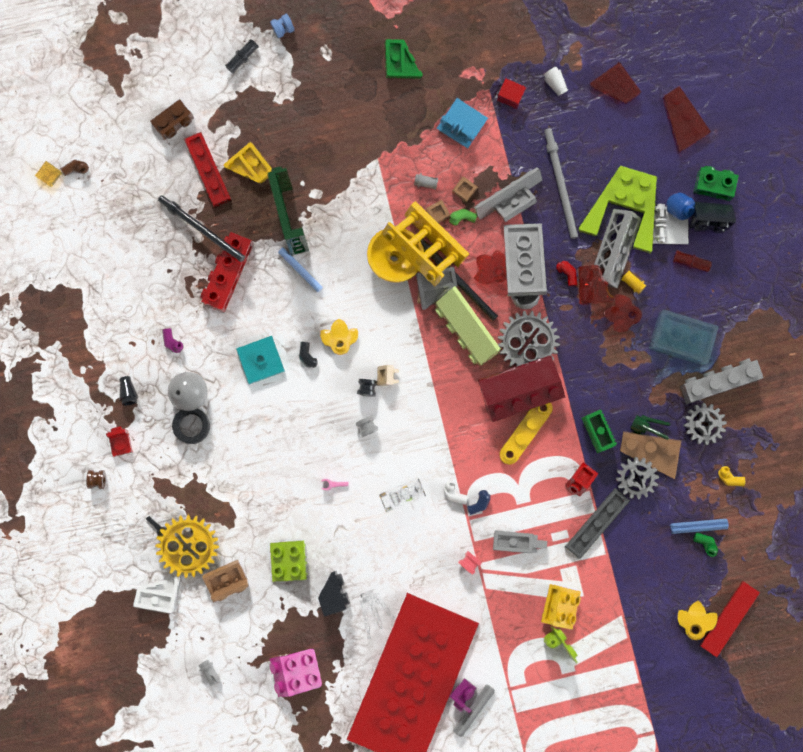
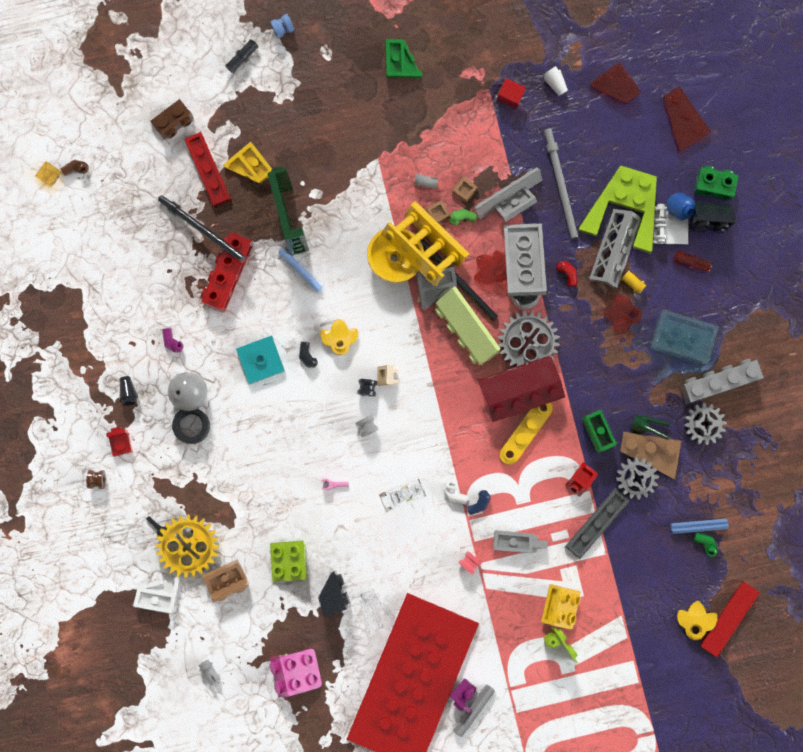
dark azure hinge [436,98,488,149] -> none
clear red wing [579,265,614,305] -> none
yellow arm [718,466,745,486] -> none

